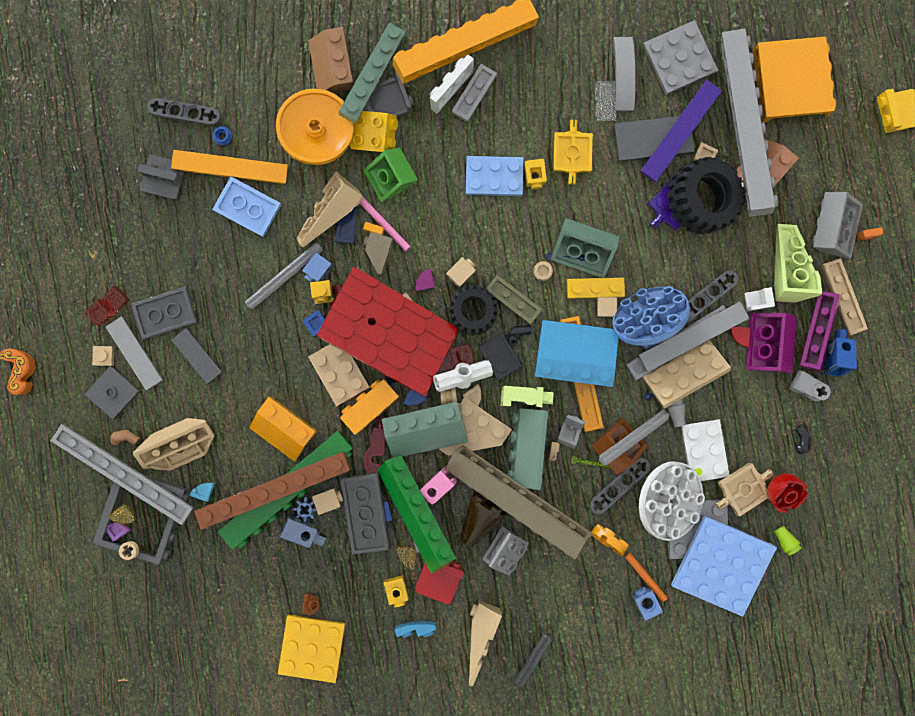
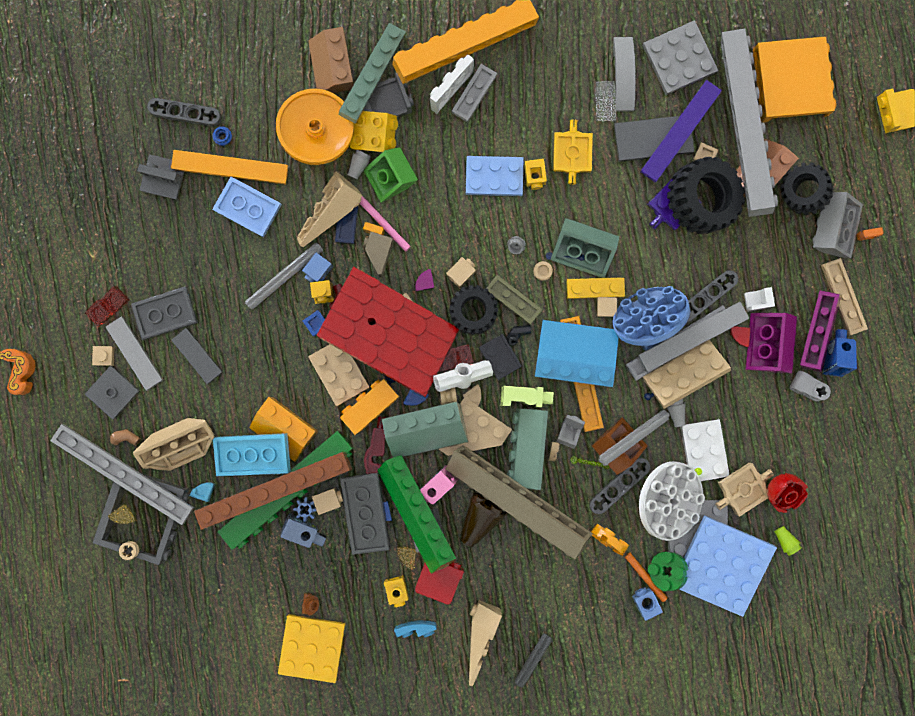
medium lavender tile [107,522,132,542] -> none
light grey bracket [482,526,529,576] -> none
yellowish green wedge [774,224,822,303] -> none
black arm [795,424,811,454] -> none
none -> medium azure plate [213,433,291,476]
none -> light grey cone [347,150,370,180]
none -> light grey plate [507,236,526,254]
none -> green plate [648,552,688,591]
none -> black tyre [781,162,834,215]

